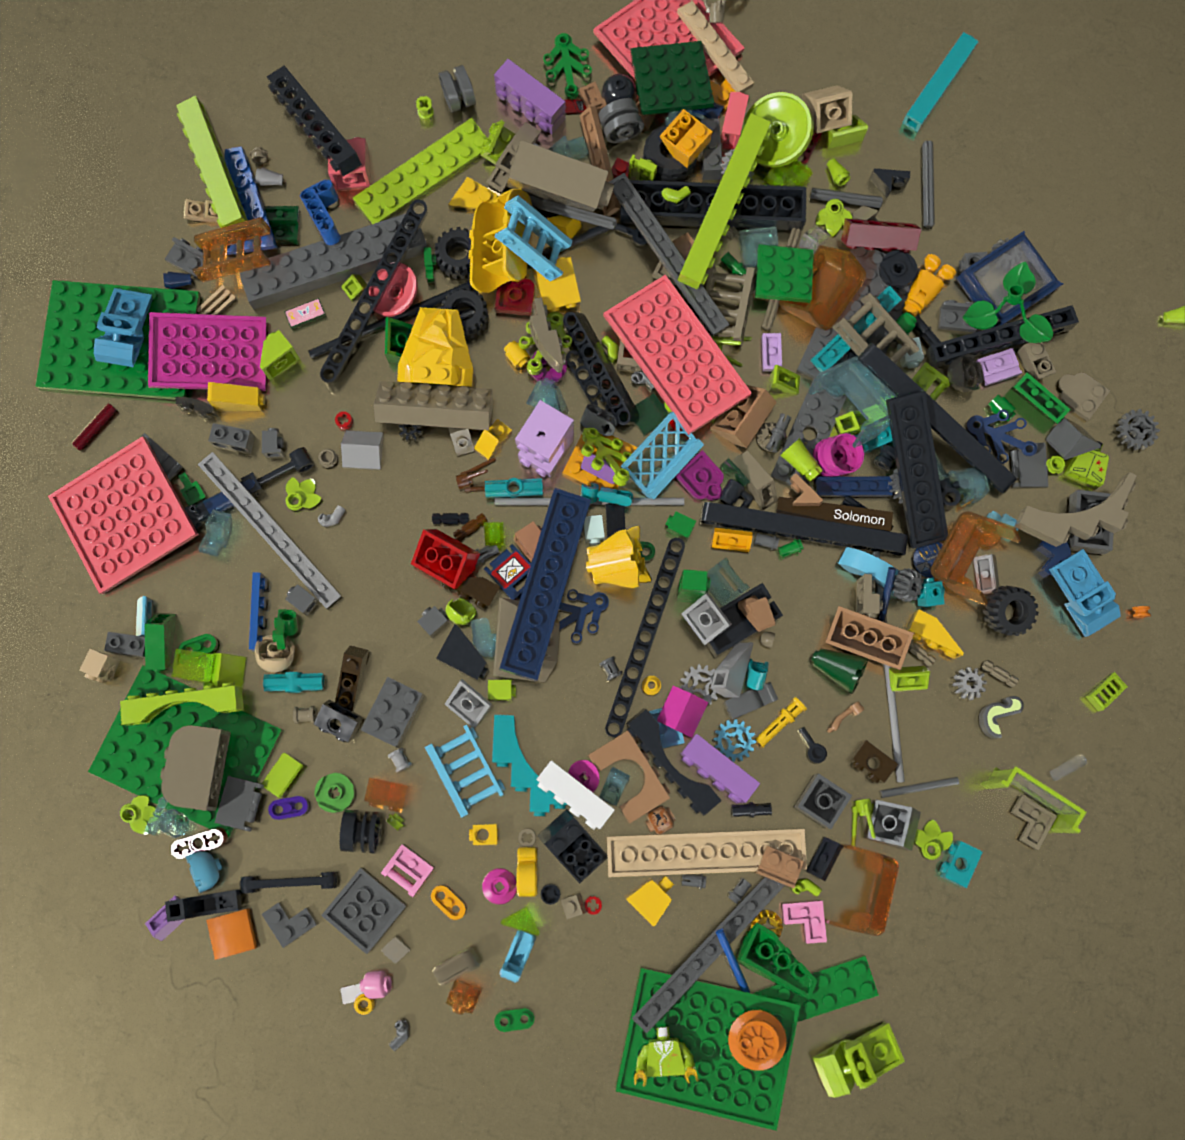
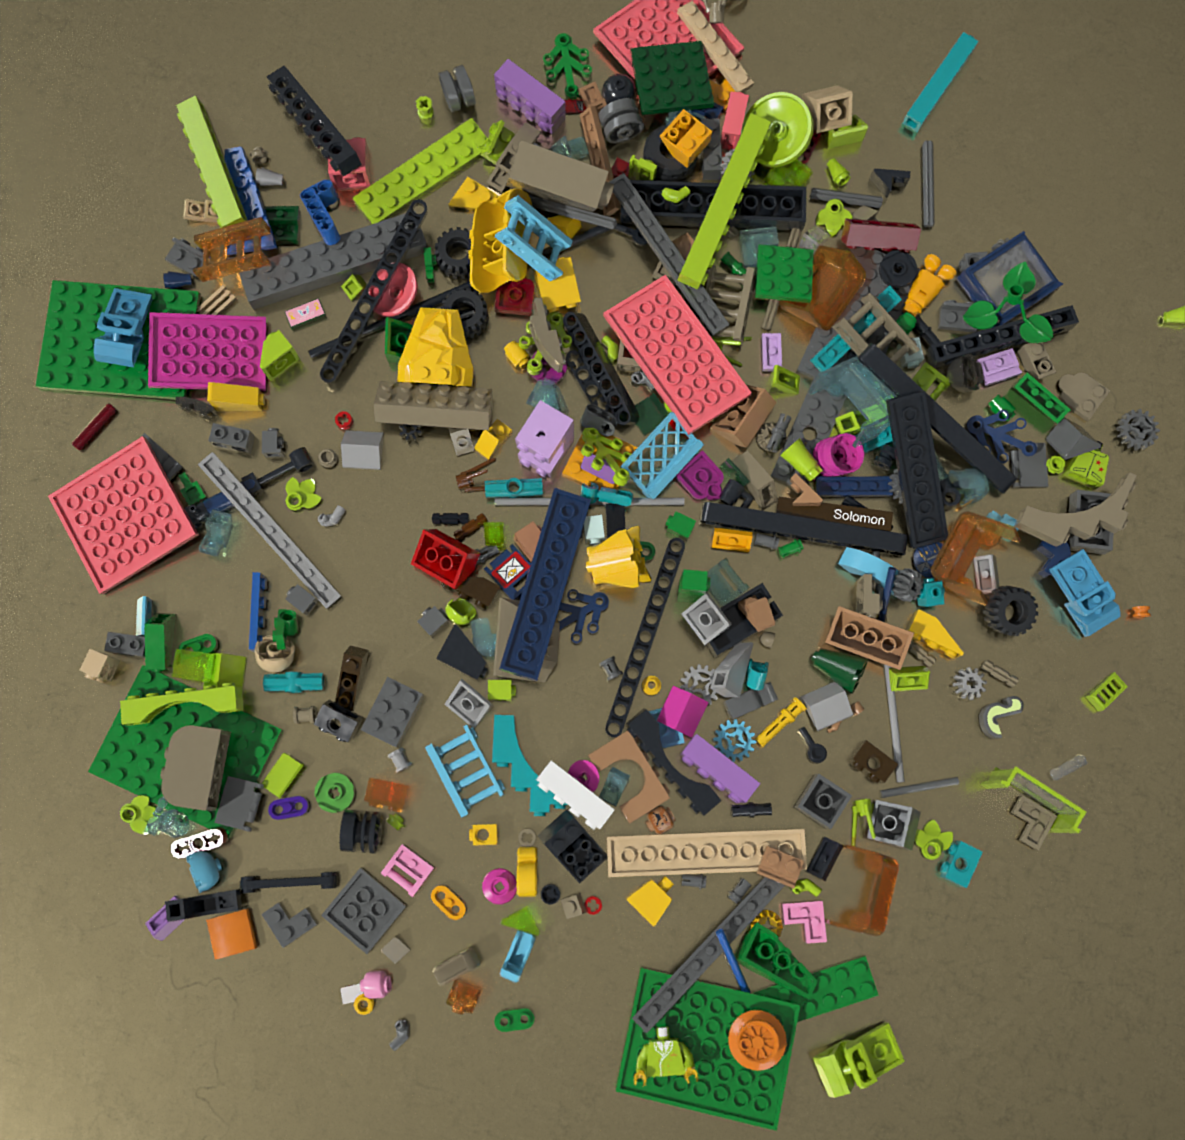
none -> light grey slope [800,682,853,731]

